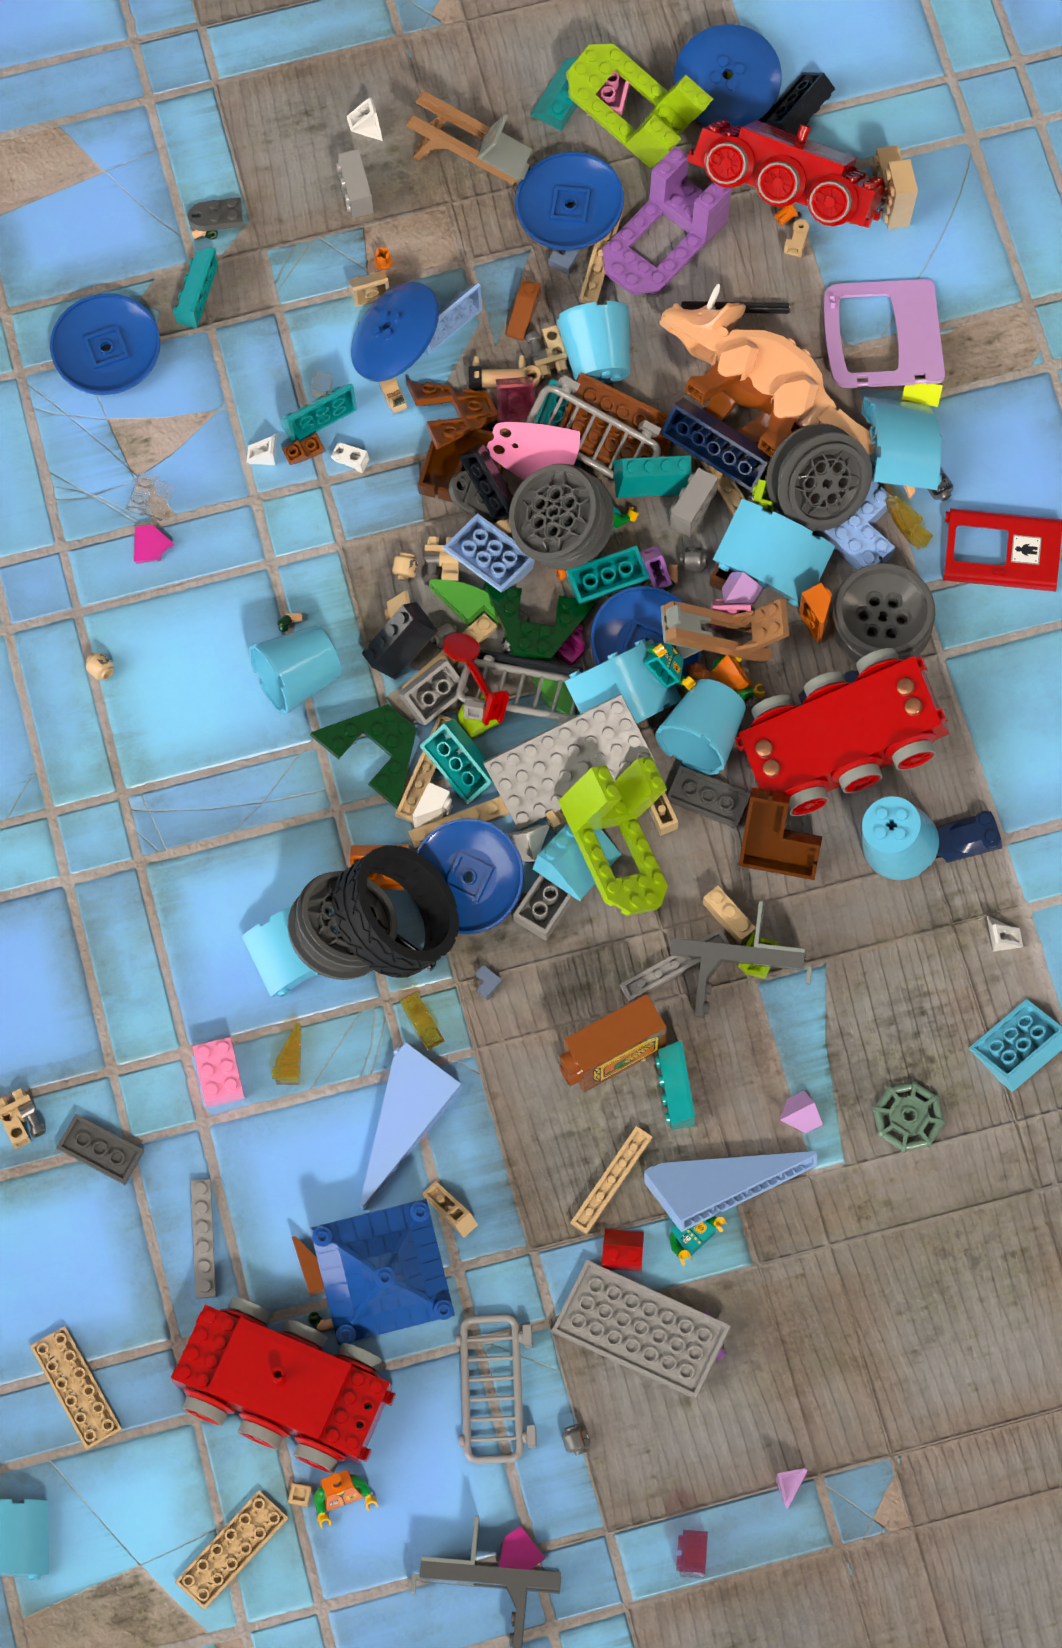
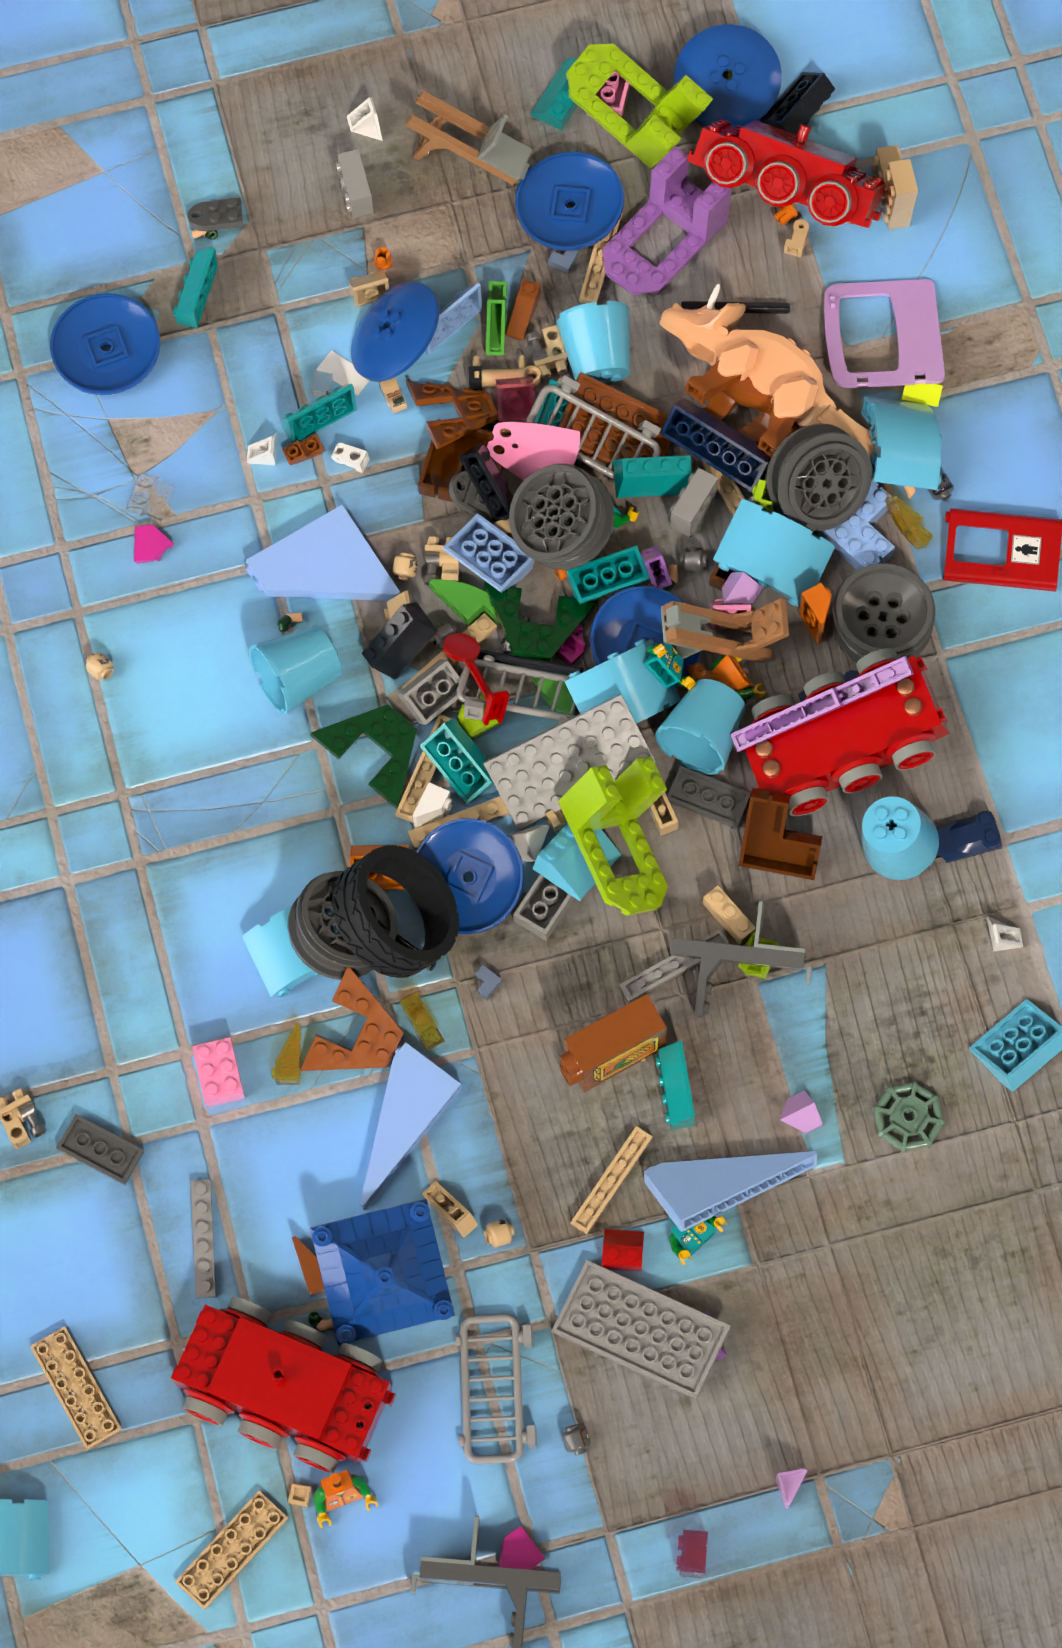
none -> light blue slope [245,505,400,601]
none -> dark orange wing [300,967,404,1071]
none -> white sticker [316,350,370,396]
none -> tan head [483,1219,514,1248]
none -> bright green slope [486,281,508,356]
none -> medium lavender slope [730,656,914,752]

